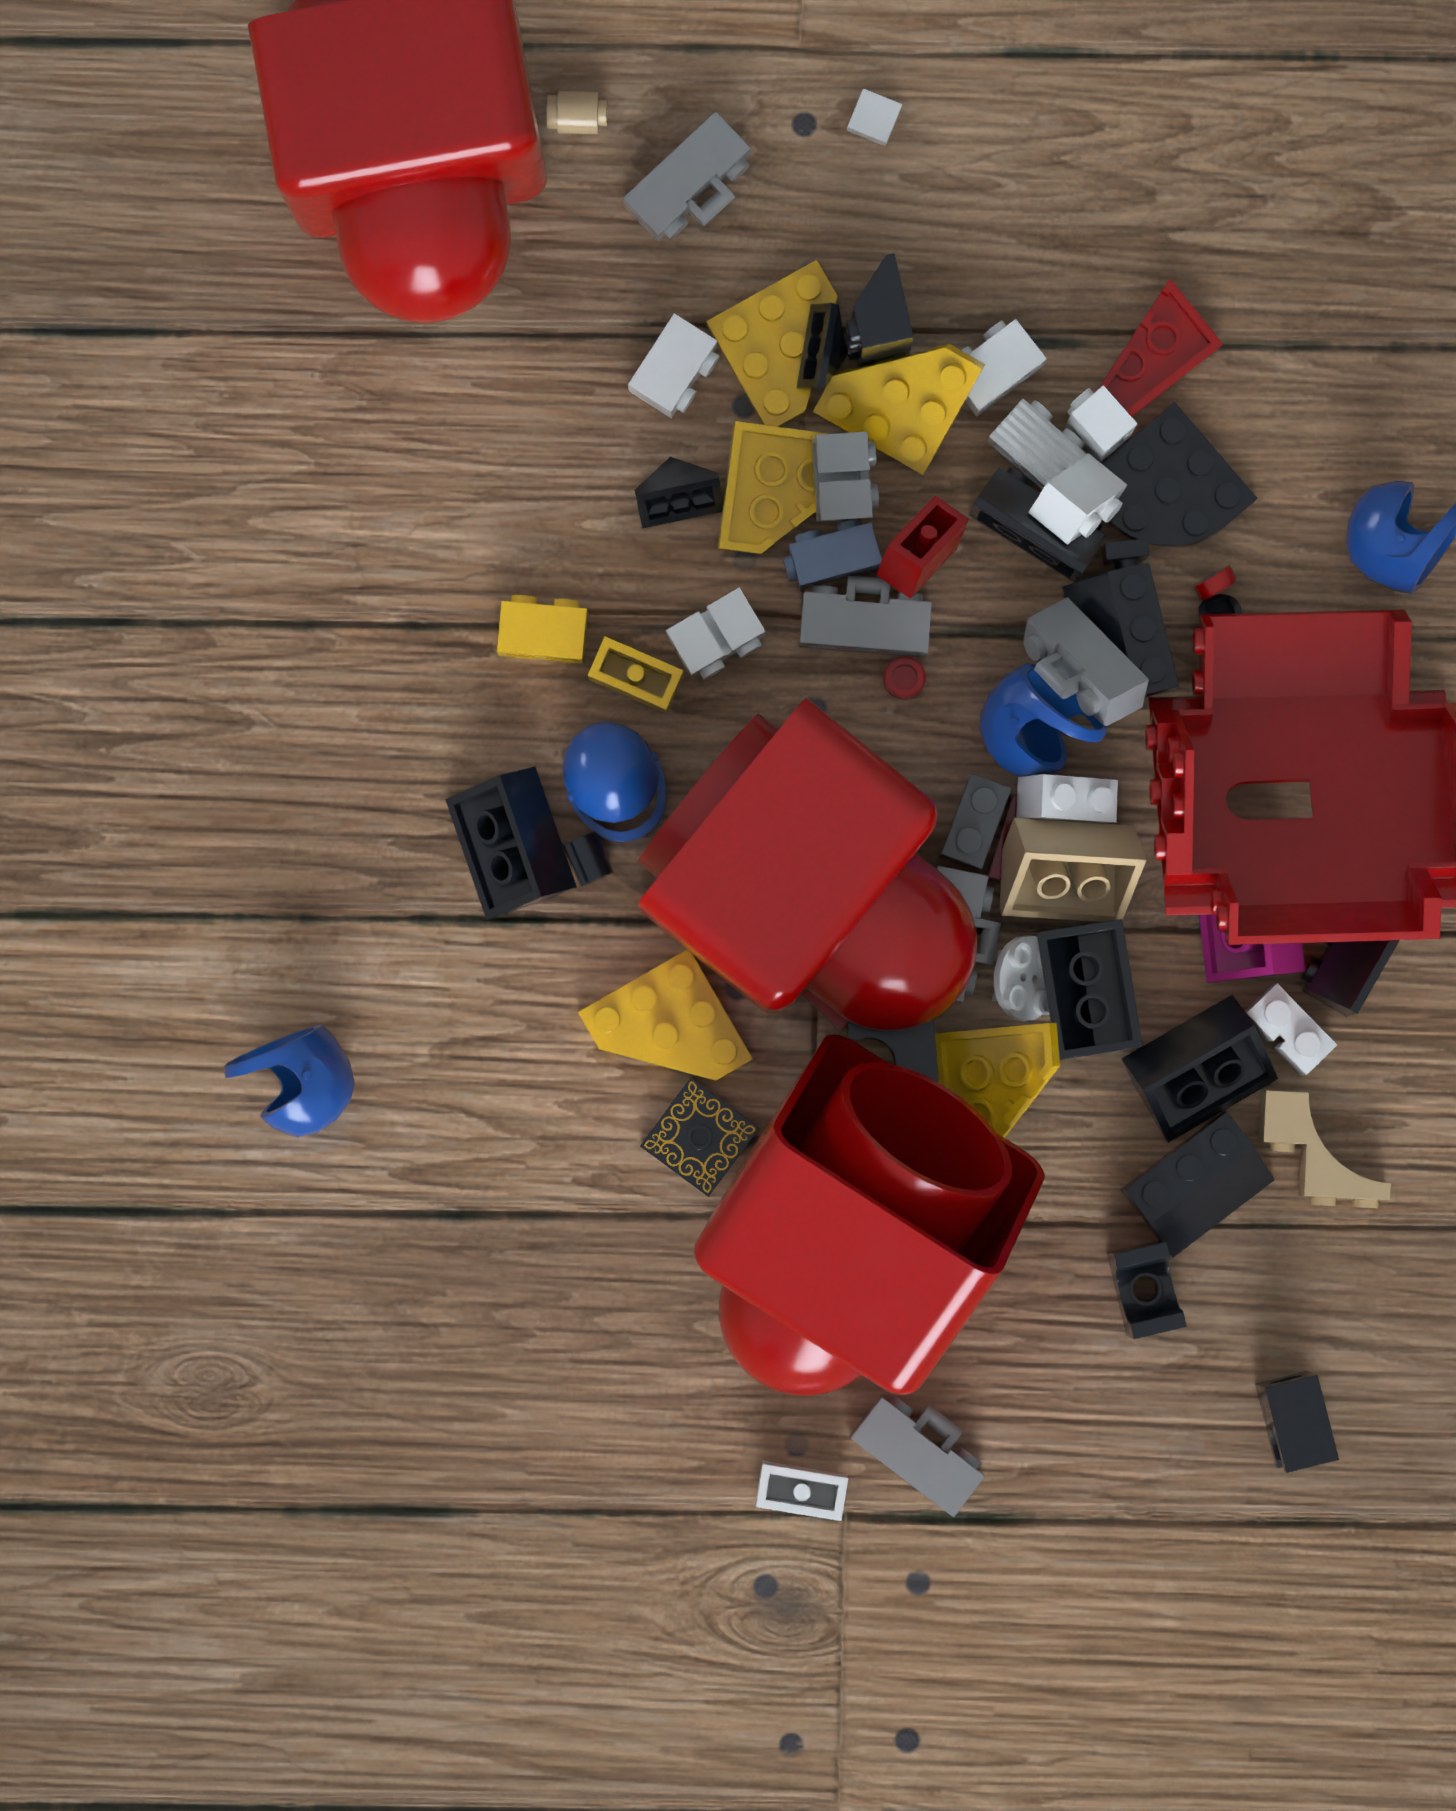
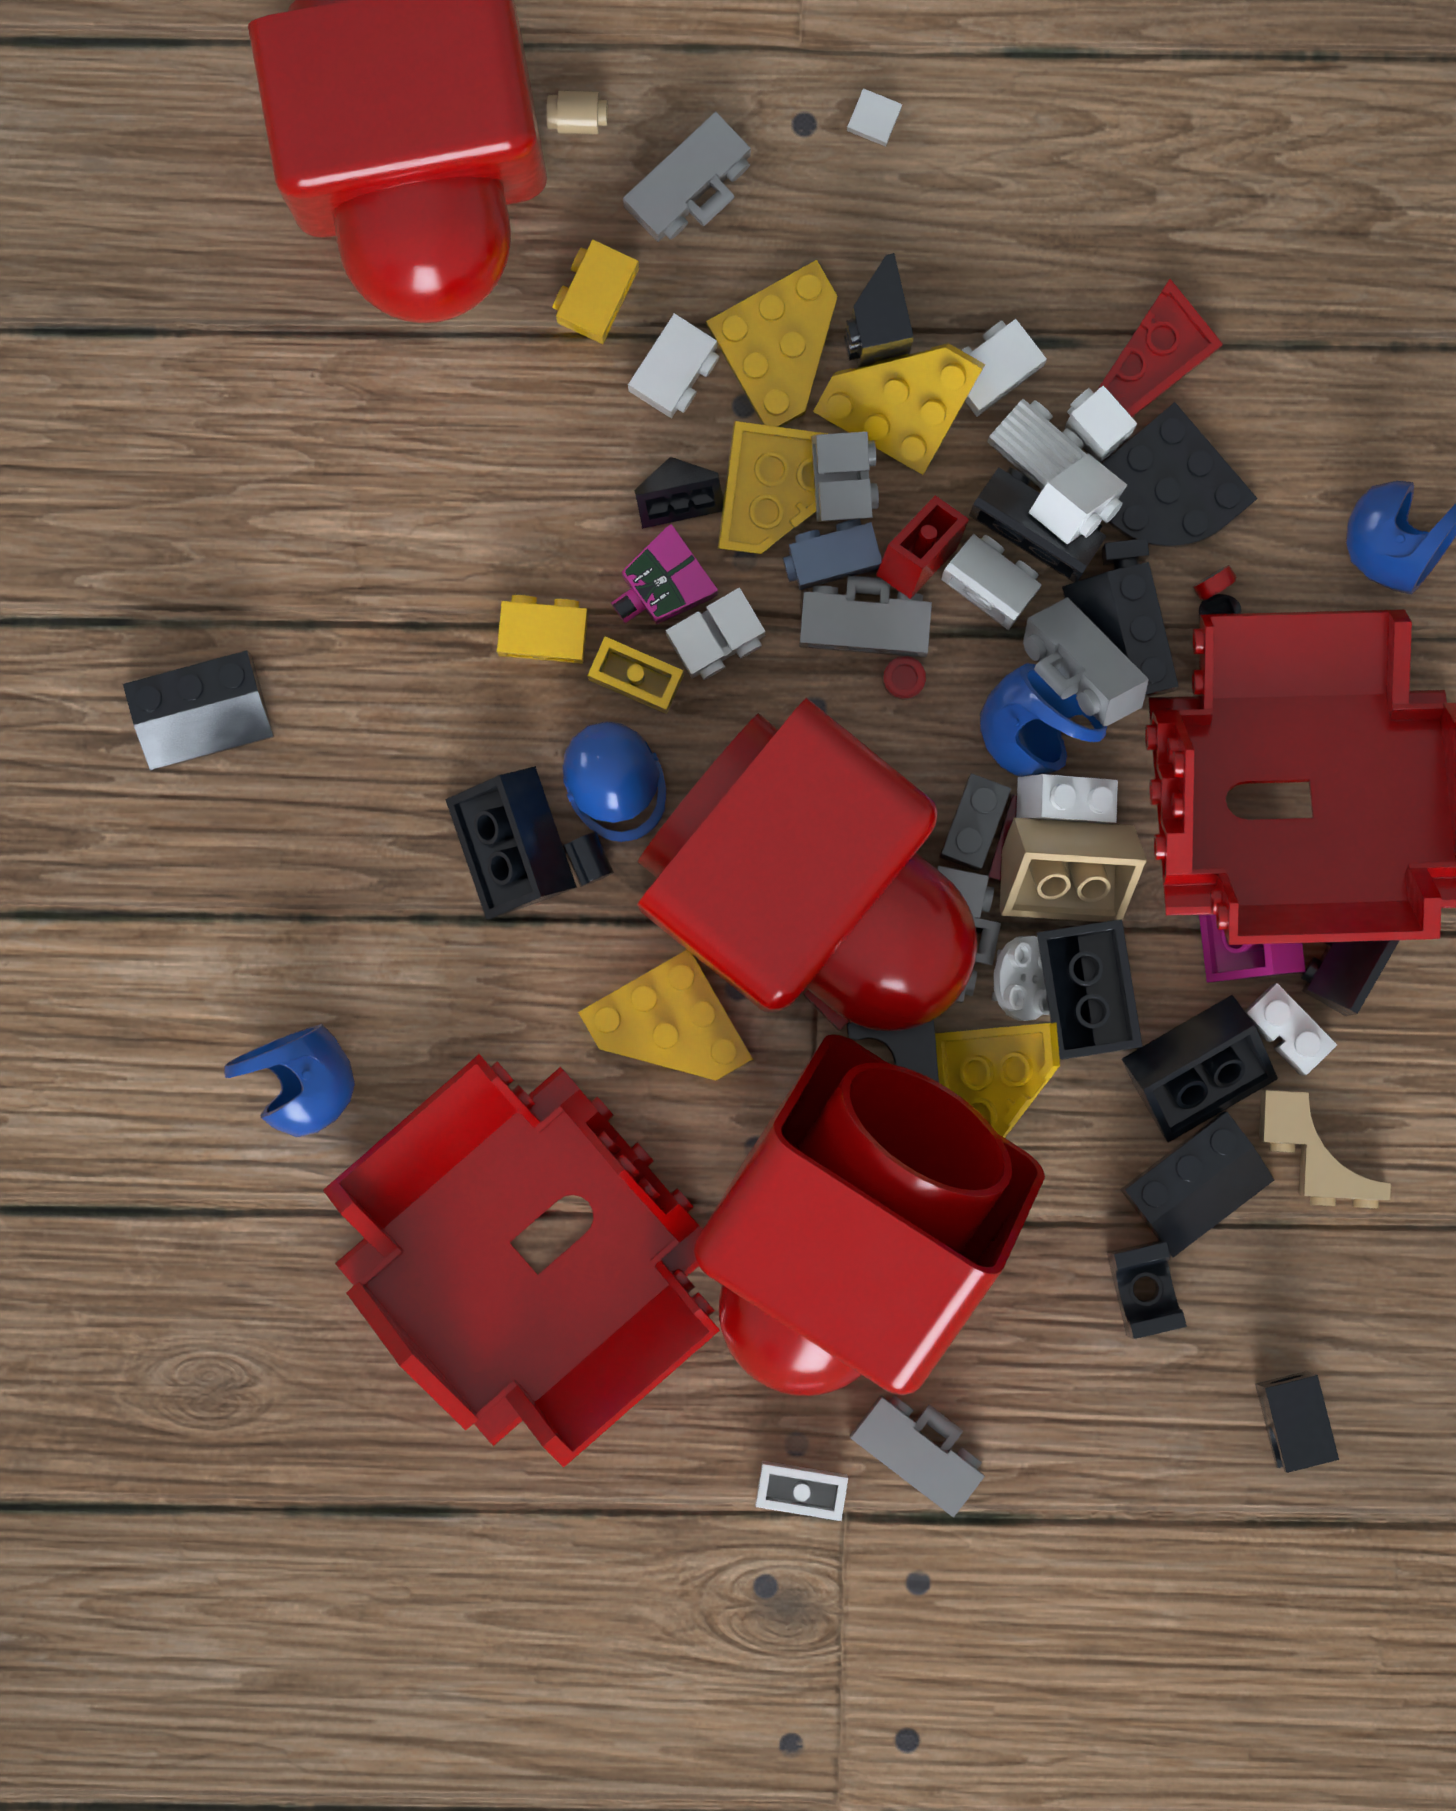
black plate [640,1078,759,1197] -> none
black slope [797,303,847,390] -> none
none -> black slope [123,650,274,771]
none -> red panel [323,1054,720,1467]
none -> yellow brick [552,239,639,344]
none -> torso [611,524,718,625]
none -> white slope [941,534,1042,630]

